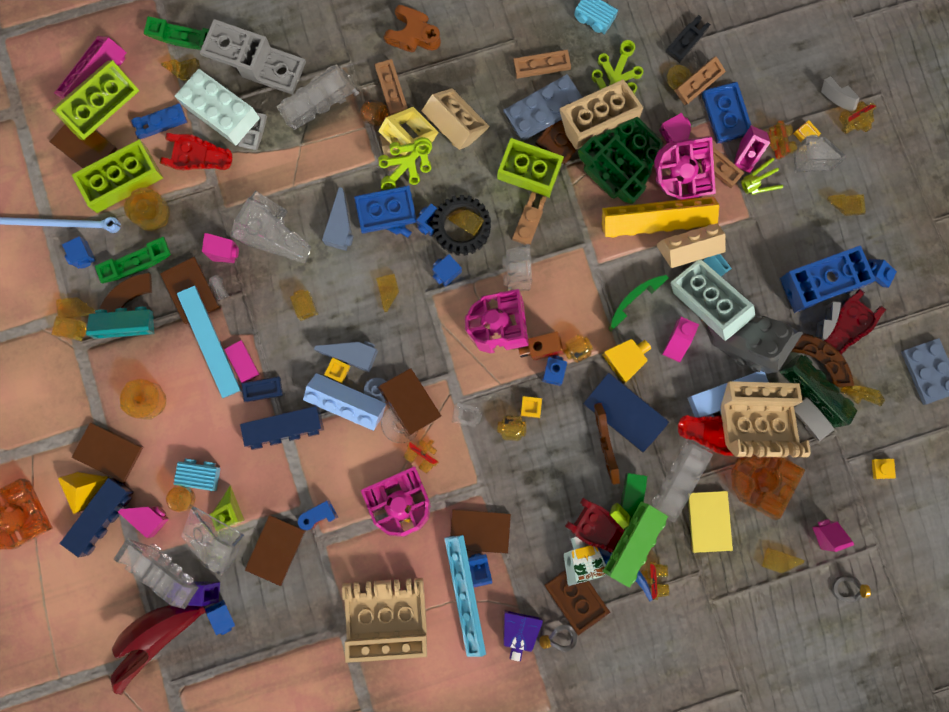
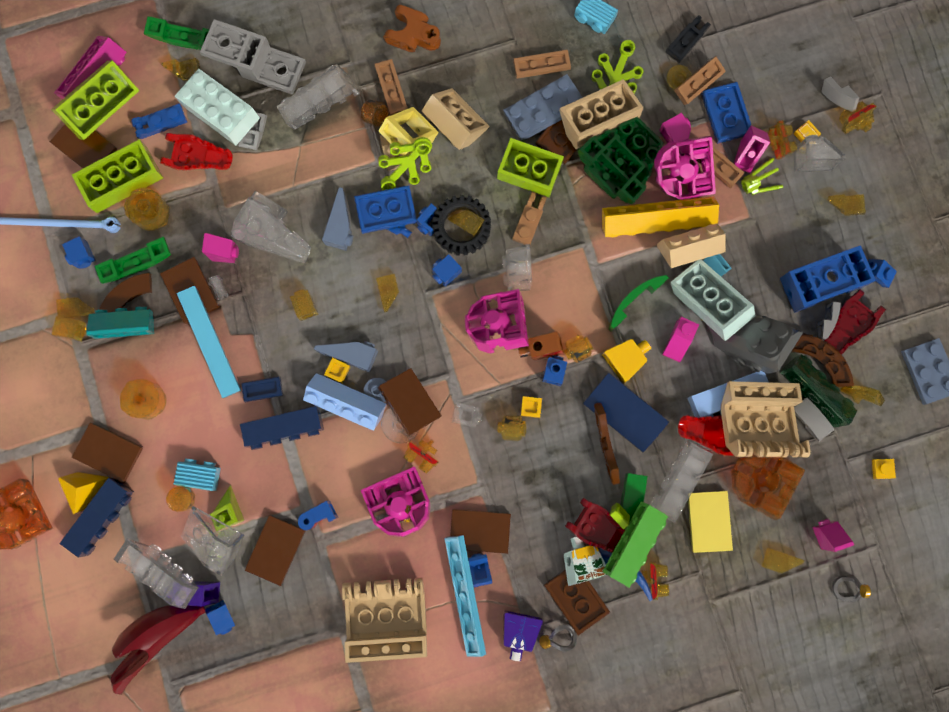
dark pink slope [118,506,169,538] -> none
dark pink tile [224,340,260,383] -> none

